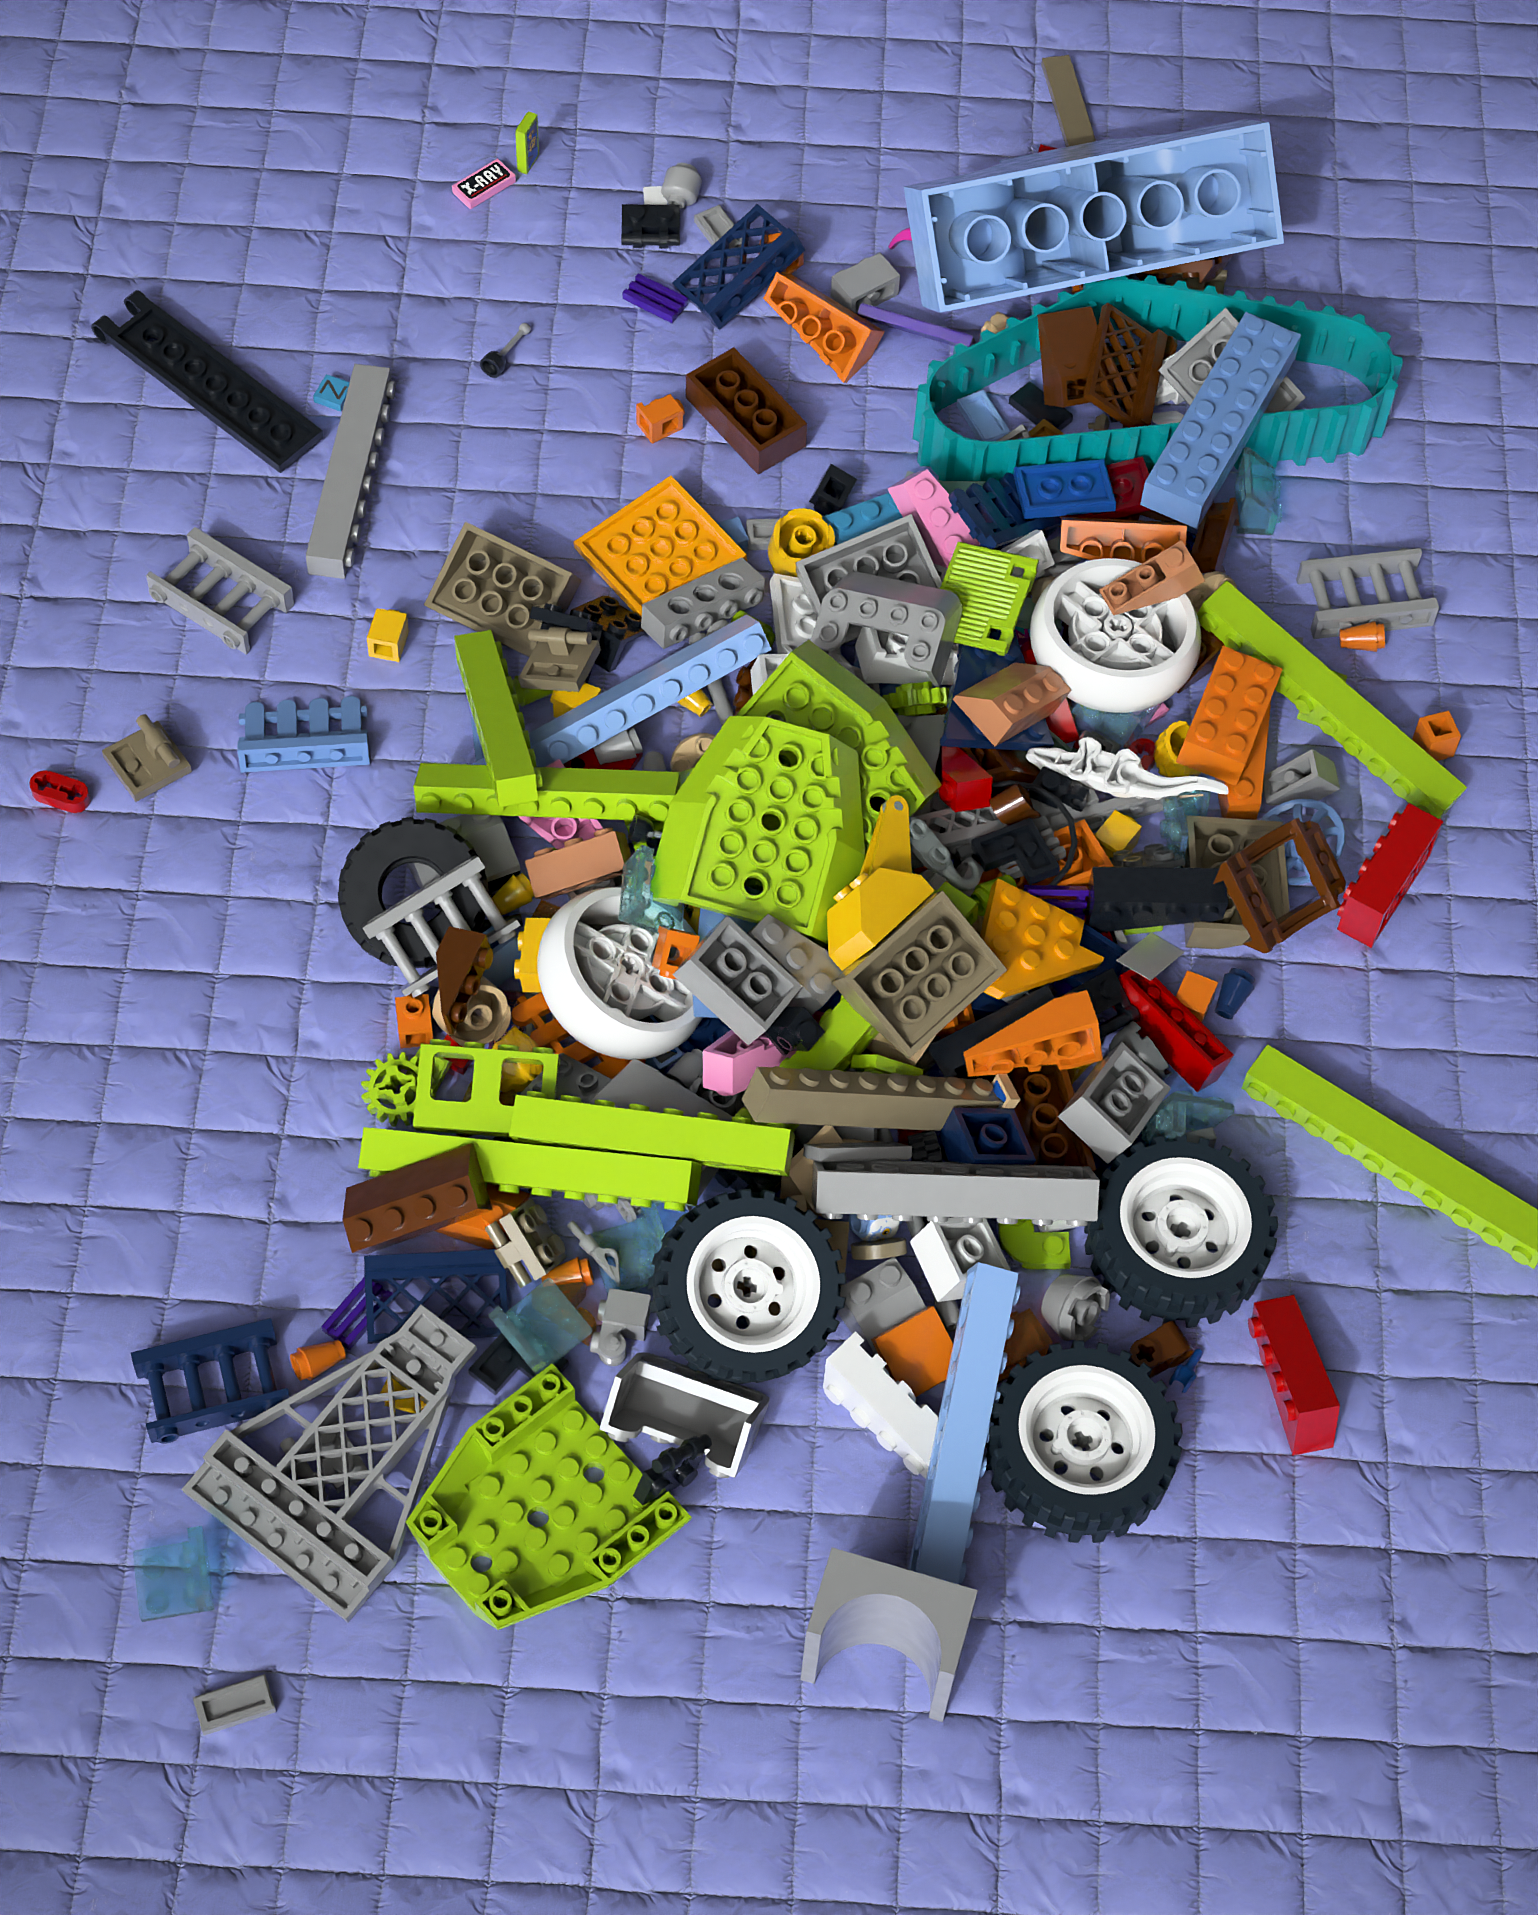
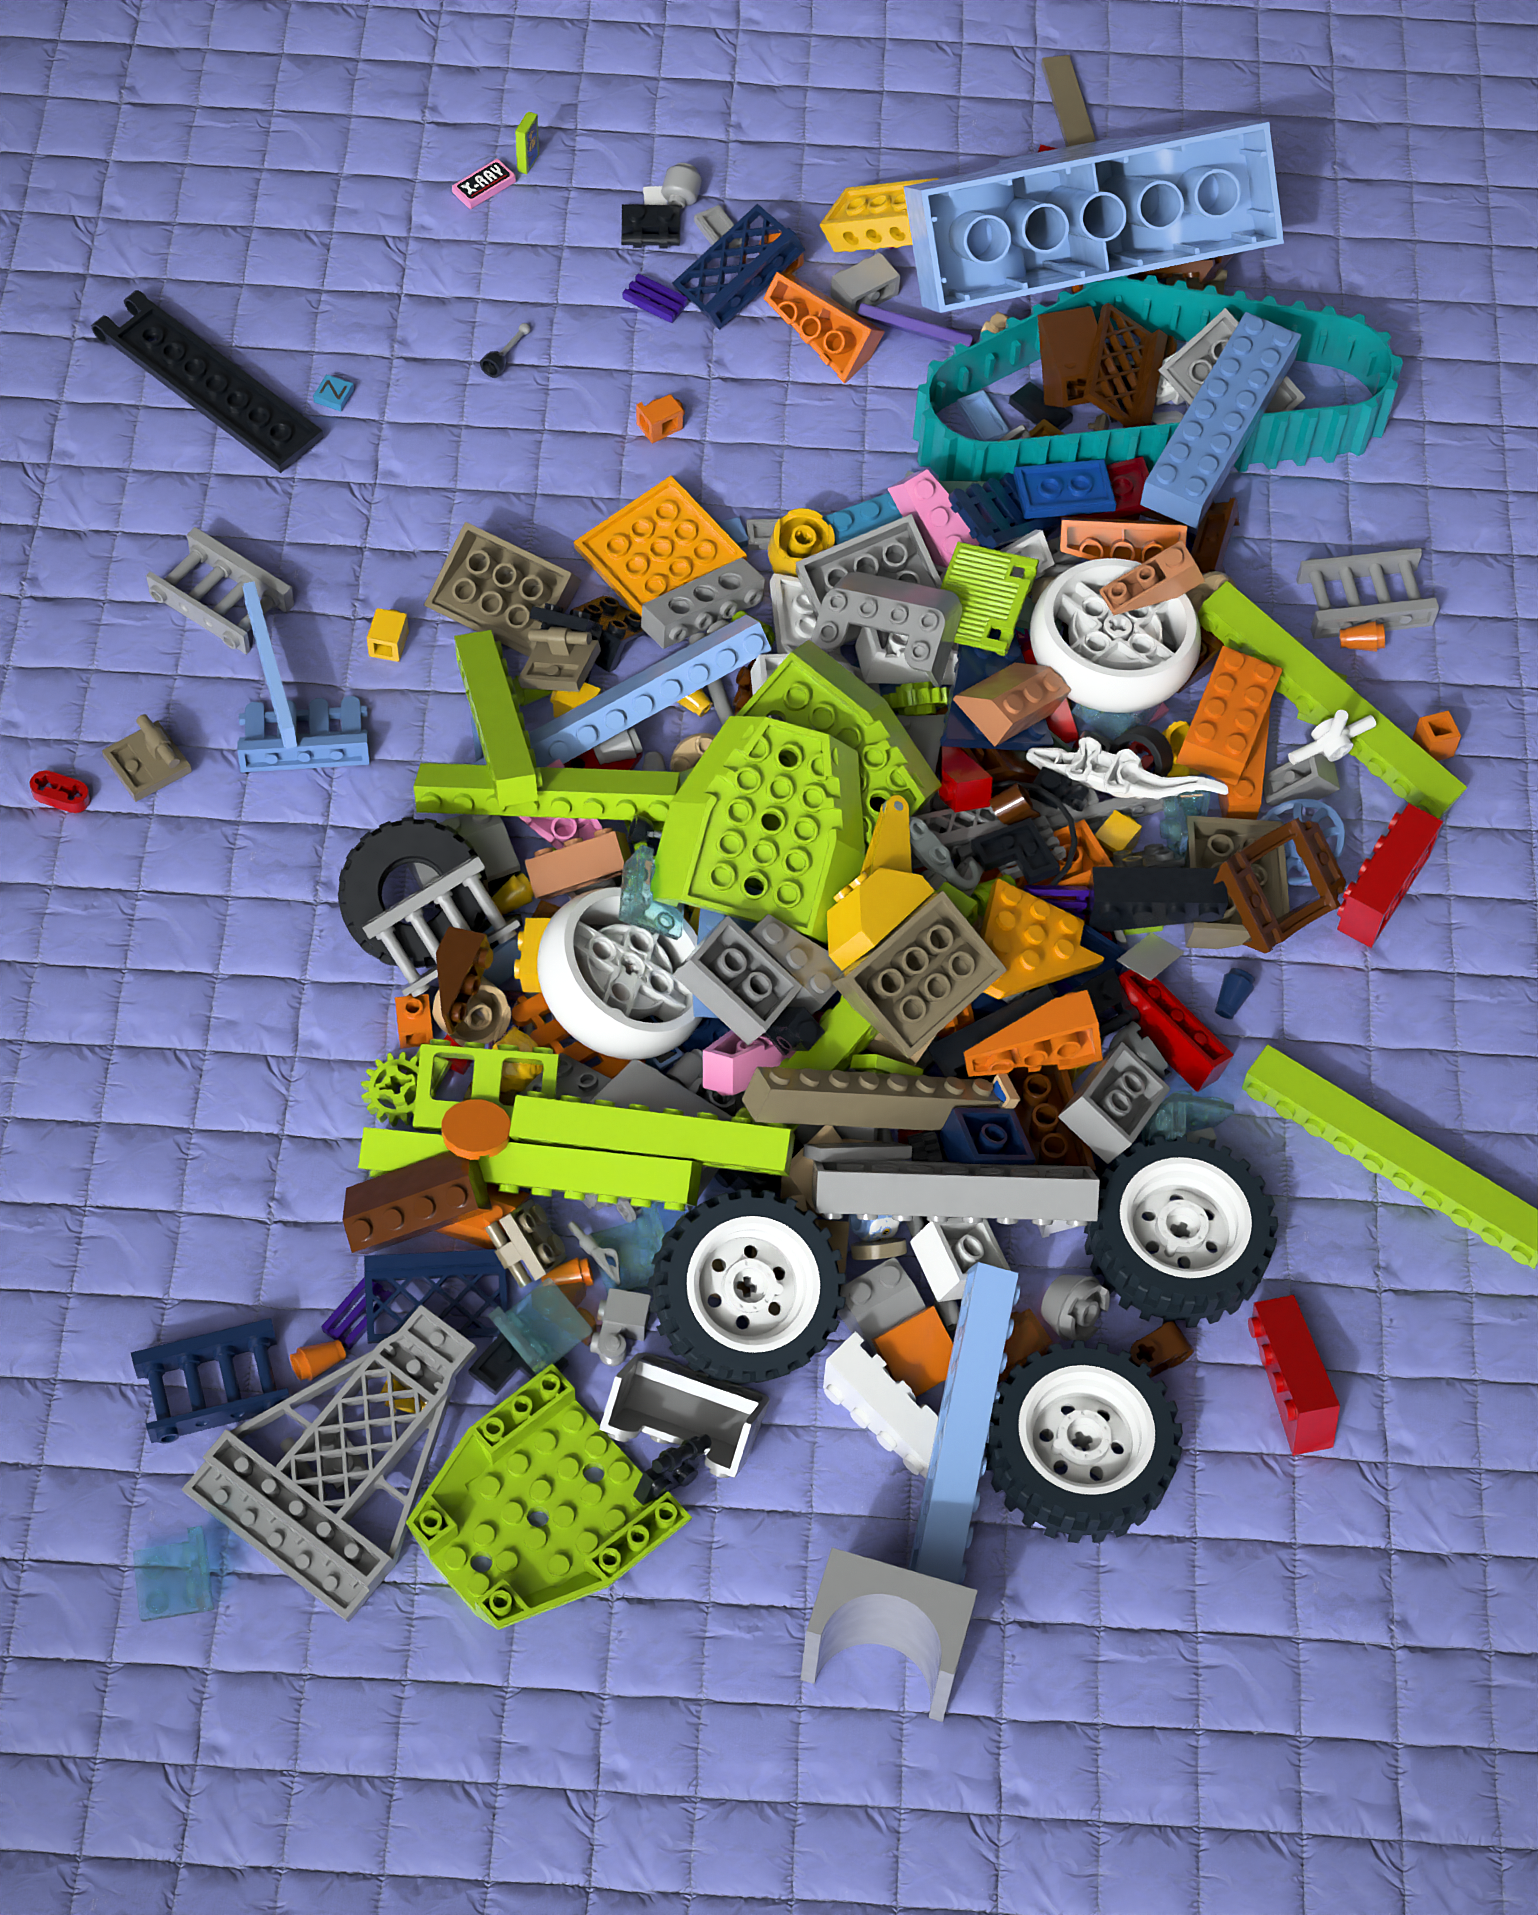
light grey tile [193,1674,276,1736] -> none
light grey brick [306,364,396,579] -> none
orange brick [652,926,700,980] -> none
reddish brown brick [686,347,807,475] -> none
black brick [809,464,857,516] -> none
lime plate [998,1219,1071,1269] -> none
blue hand [1169,1349,1203,1393] -> none
orange brick [1175,970,1218,1024] -> none
clear light blue slope [1234,447,1282,535] -> none
none -> light blue tile [242,581,297,749]
none -> orange tile [441,1099,511,1160]
none -> yellow brick [819,178,939,252]
none -> black tyre [1109,725,1174,777]
none -> white bar [1288,710,1376,765]

